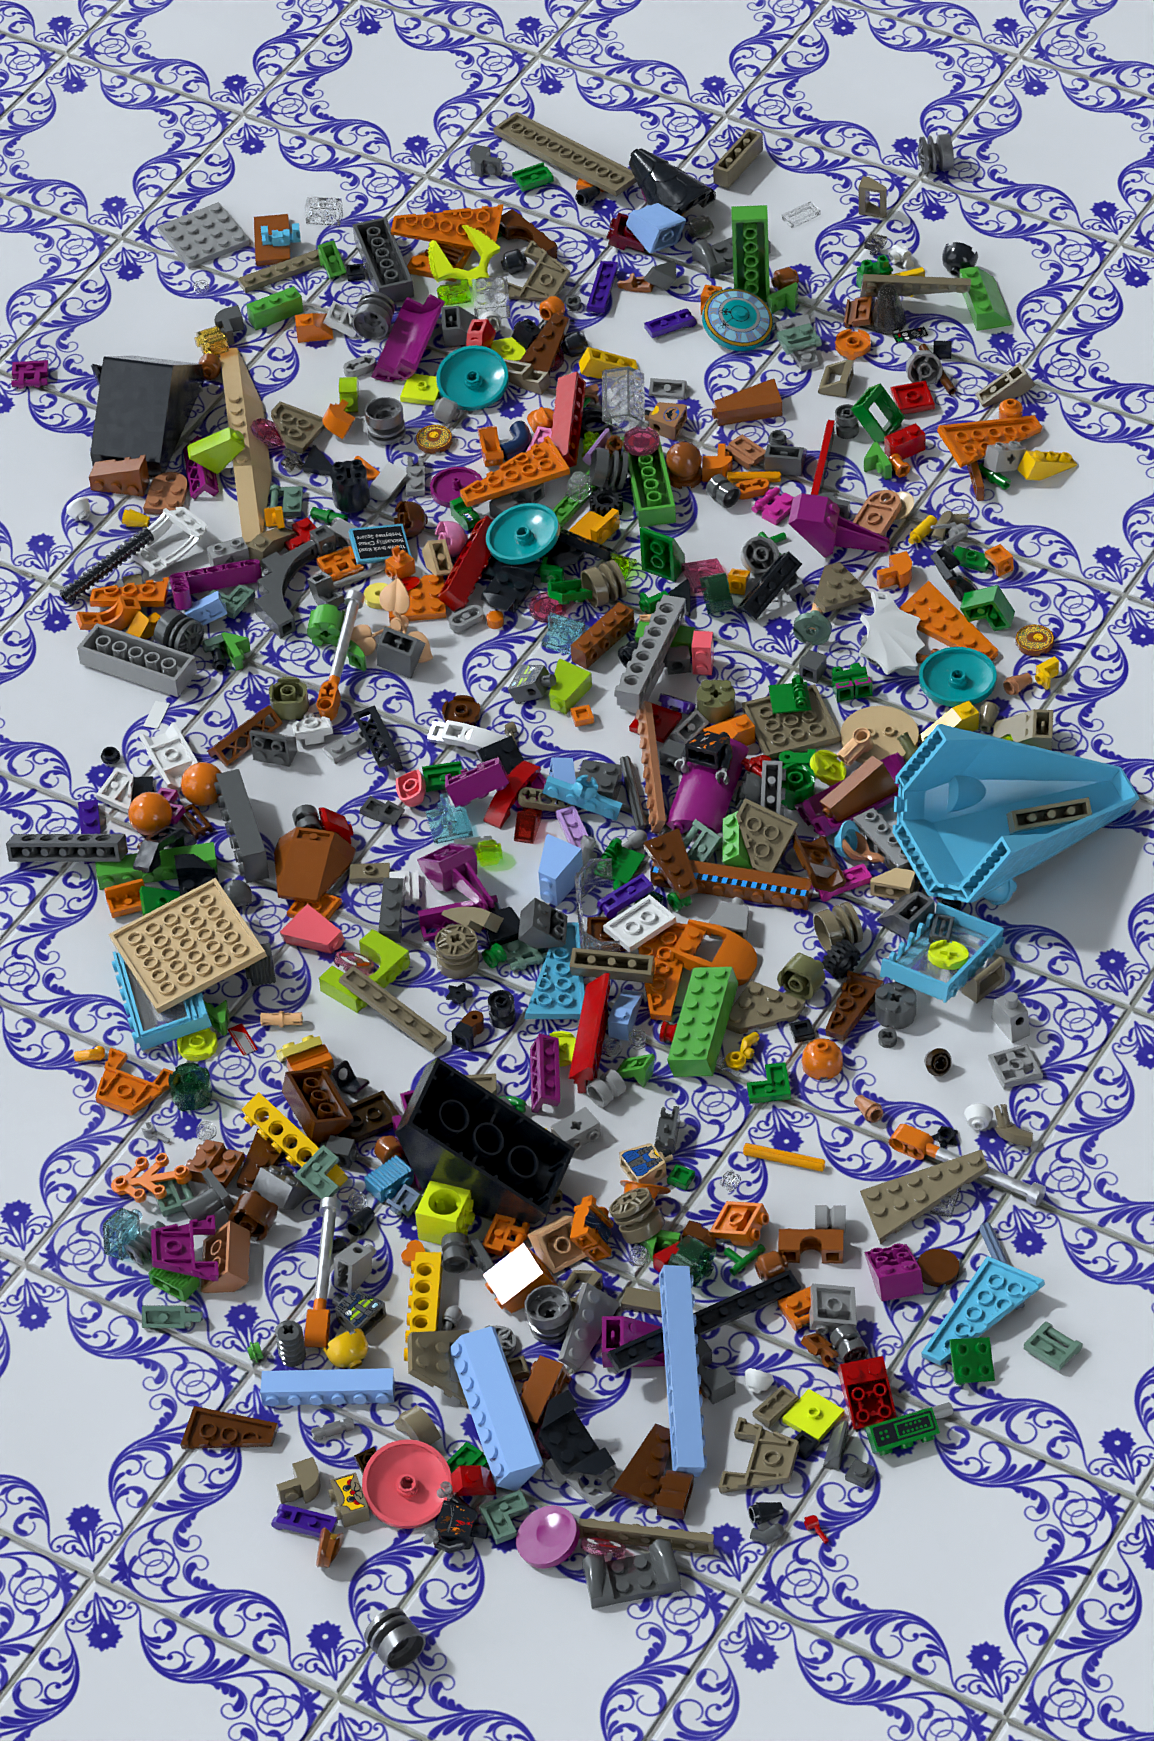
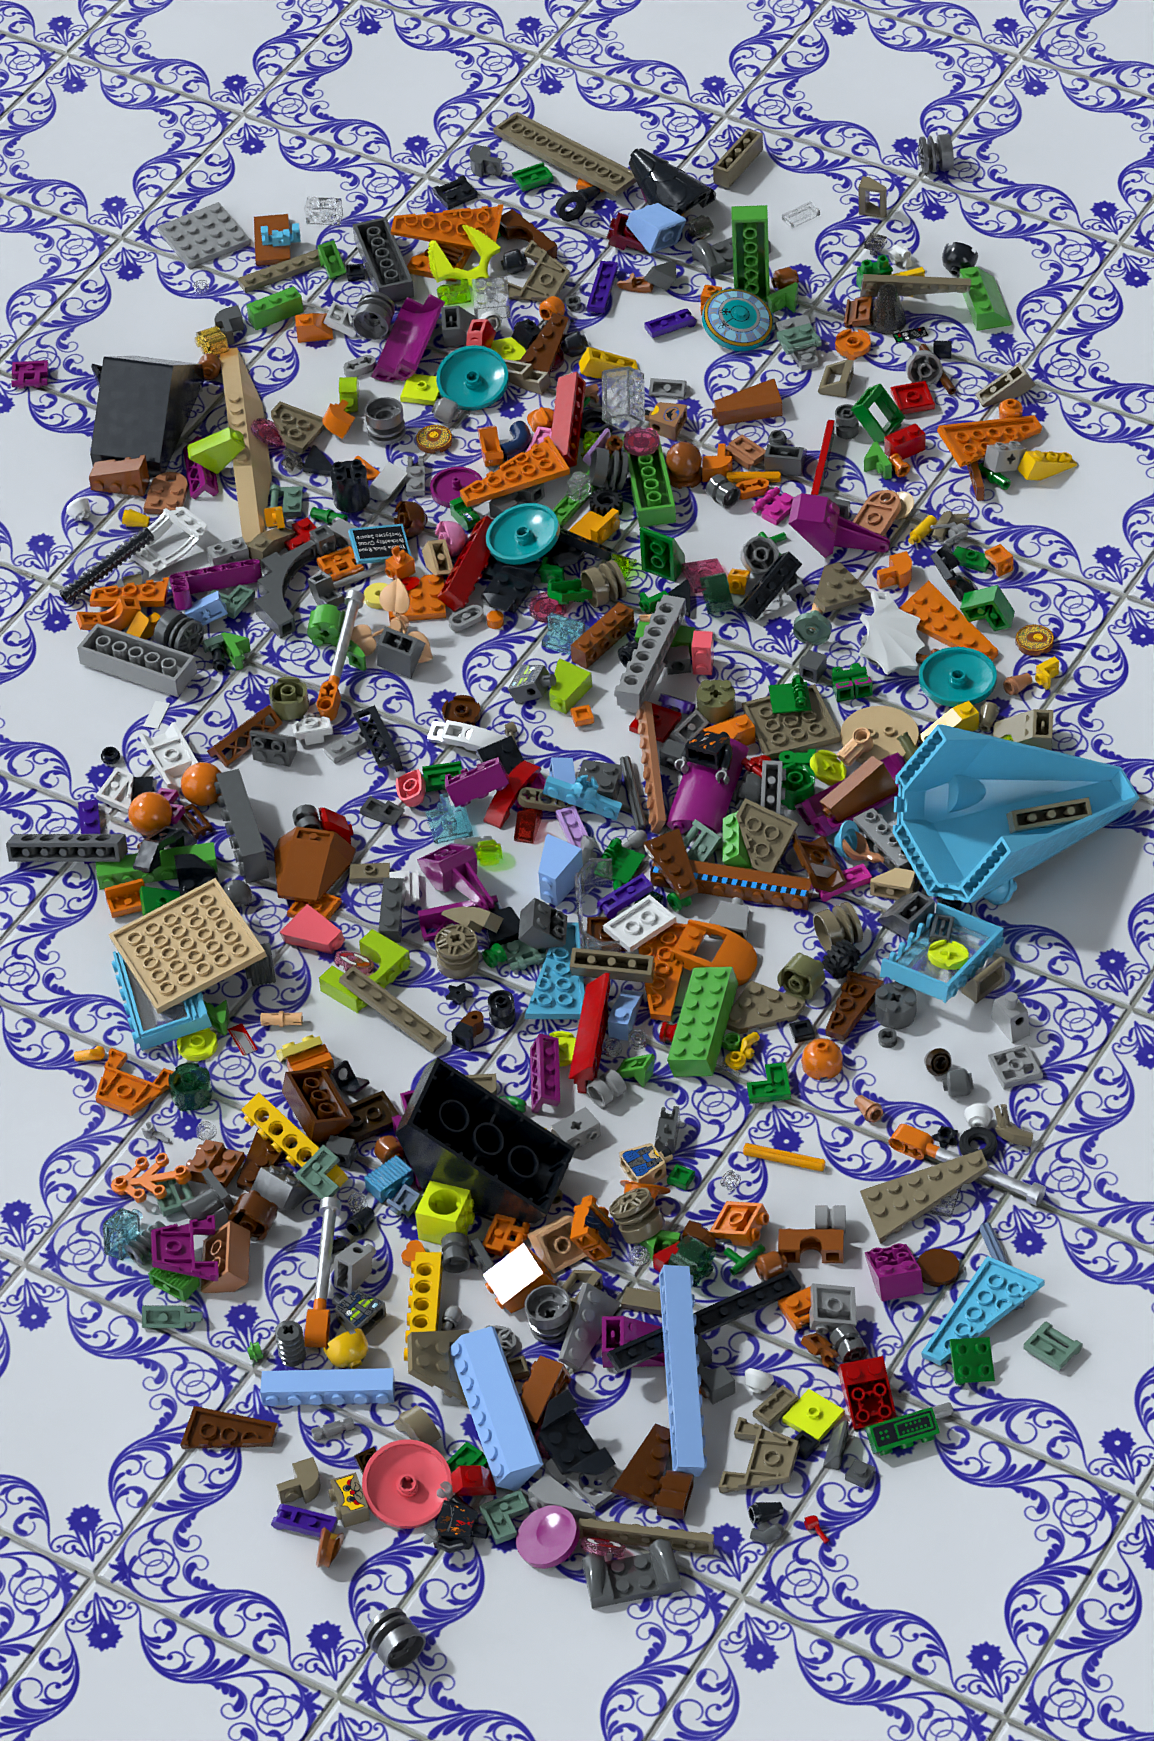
none -> black plate [432,175,478,210]
none -> light grey slope [528,1473,596,1523]
none -> black tyre [555,191,586,222]
none -> bright green plate [722,1032,742,1052]
none -> dark grey head [942,1068,974,1097]
none -> black tyre [959,1127,997,1161]

